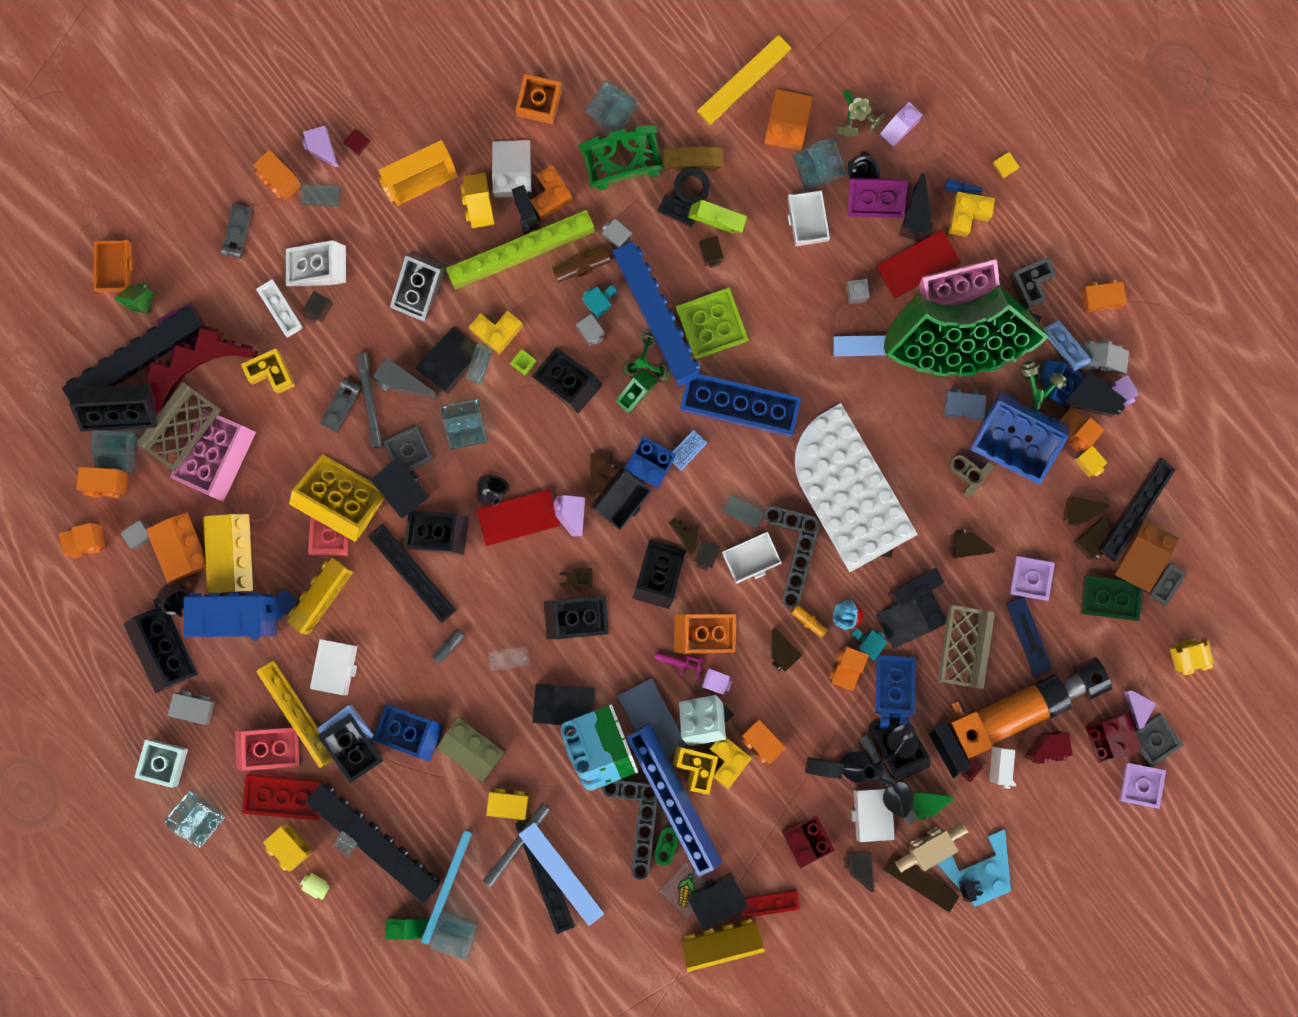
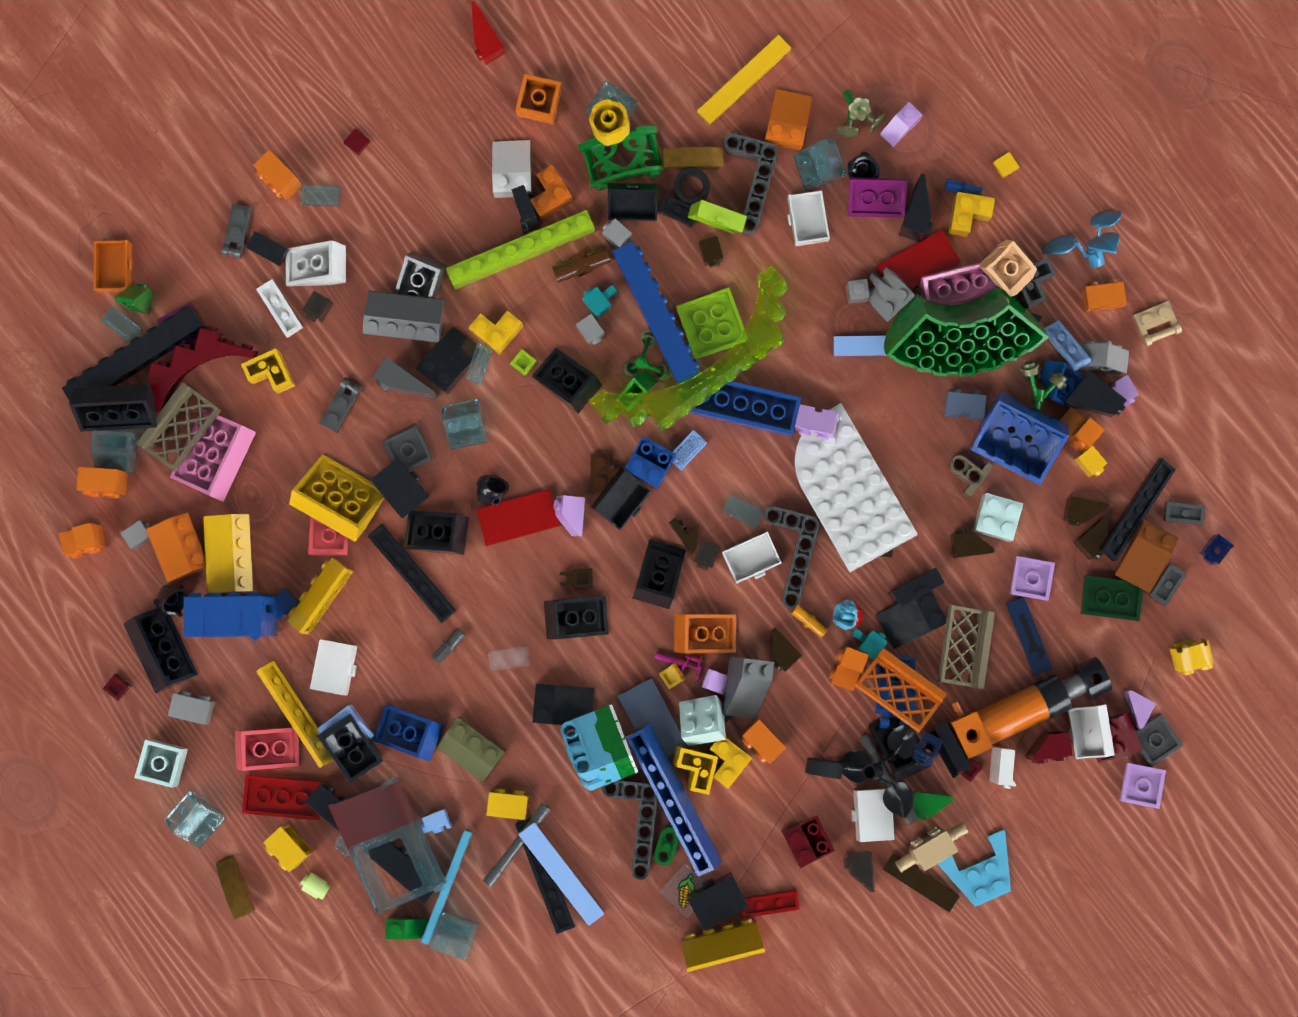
lavender slope [302,126,338,167] -> none
dark grey piece [356,353,383,449] -> none
light orange window [378,140,458,206] -> none
yellow brick [460,173,494,228] -> none
black tile [958,880,983,902] -> none
none -> clear light blue tile [100,306,143,344]
none -> dark red tile [103,674,131,701]
none -> pearl gold slope [216,856,256,920]
none -> black tile [246,231,289,266]
none -> clear light blue piece [328,777,447,914]
none -> dark grey slope [363,290,445,342]
none -> light blue brick [421,808,453,834]
none -> red slope [471,1,505,65]
none -> clear neon green arch [588,265,788,431]
none -> yellow brick [589,99,630,146]
none -> black container [608,183,657,221]
none -> yellow tile [659,663,686,689]
none -> dark grey slope [723,657,774,718]
none -> dark grey beam [724,133,778,236]
none -> lavender brick [795,404,839,440]
none -> orange fence [855,648,947,733]
none -> light grey plate [868,267,916,322]
none -> dark blue brick [913,731,943,767]
none -> light aqua brick [972,493,1023,542]
none -> light nougat slope [980,240,1037,297]
none -> dark azure plant [1043,211,1122,268]
none -> white container [1068,705,1115,759]
none -> tan plate [1132,301,1182,347]
none -> dark grey plate [1164,502,1205,525]
none -> clear blue brick [1200,534,1234,565]

